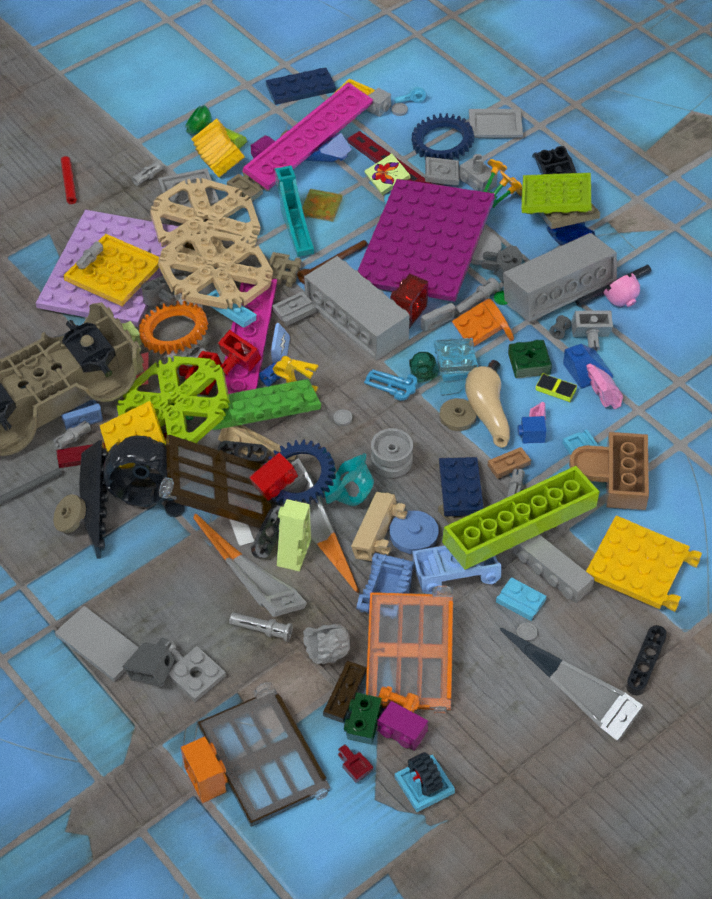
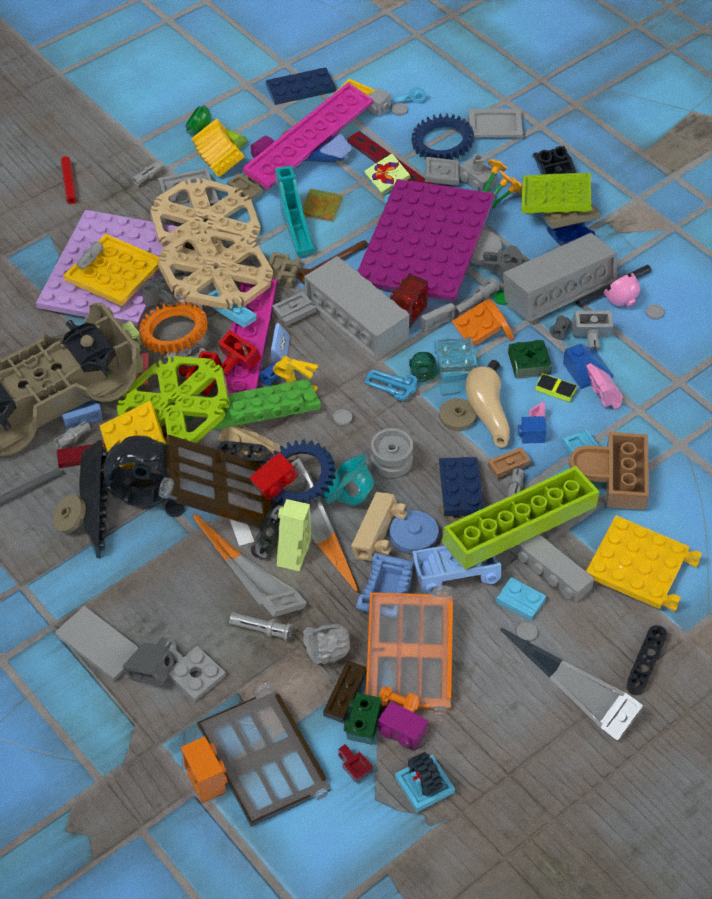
none -> light grey piece [646,304,664,320]

